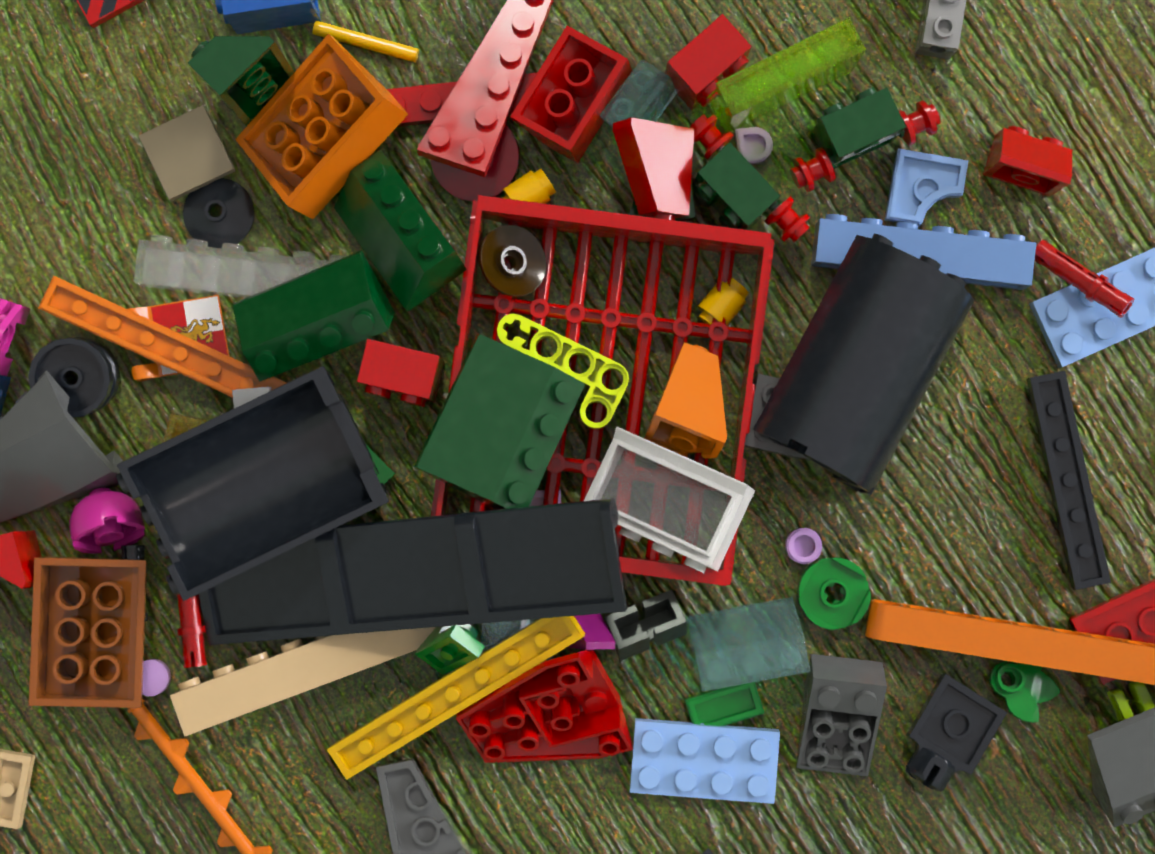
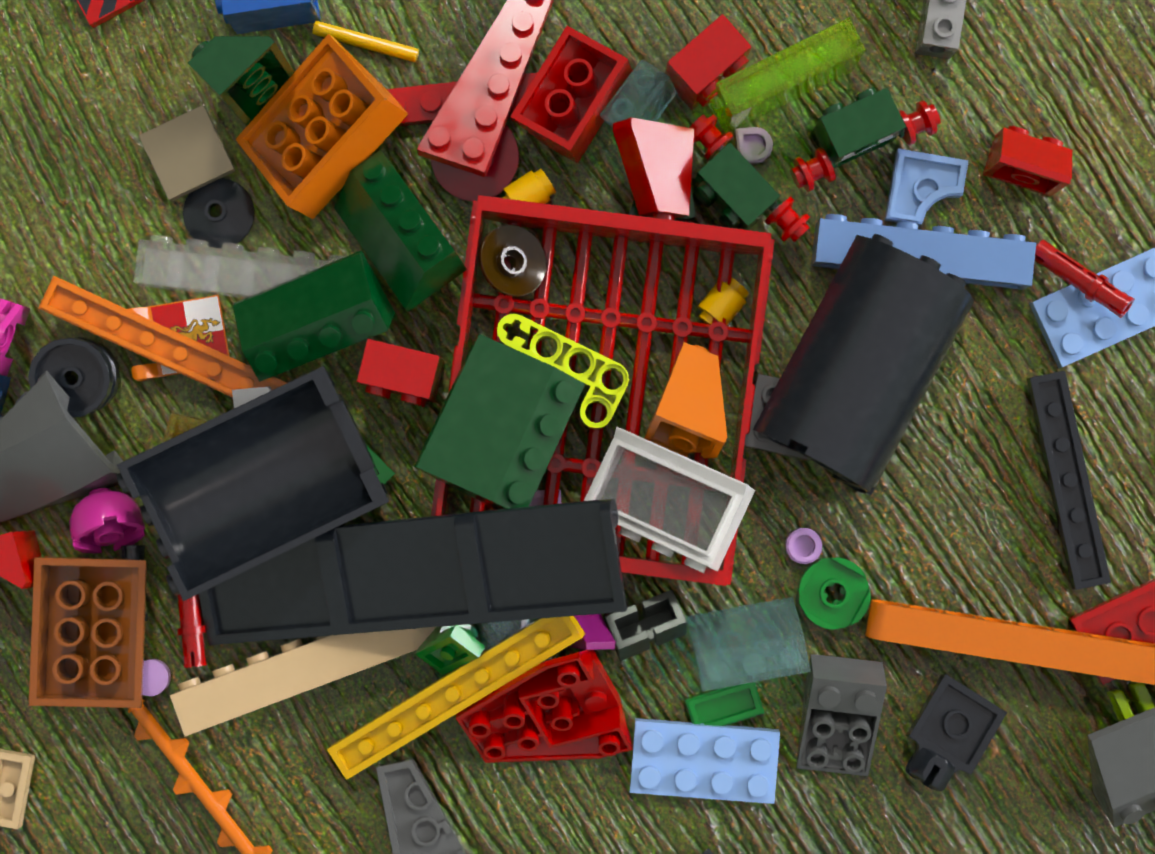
green plate [989,661,1060,723] -> none

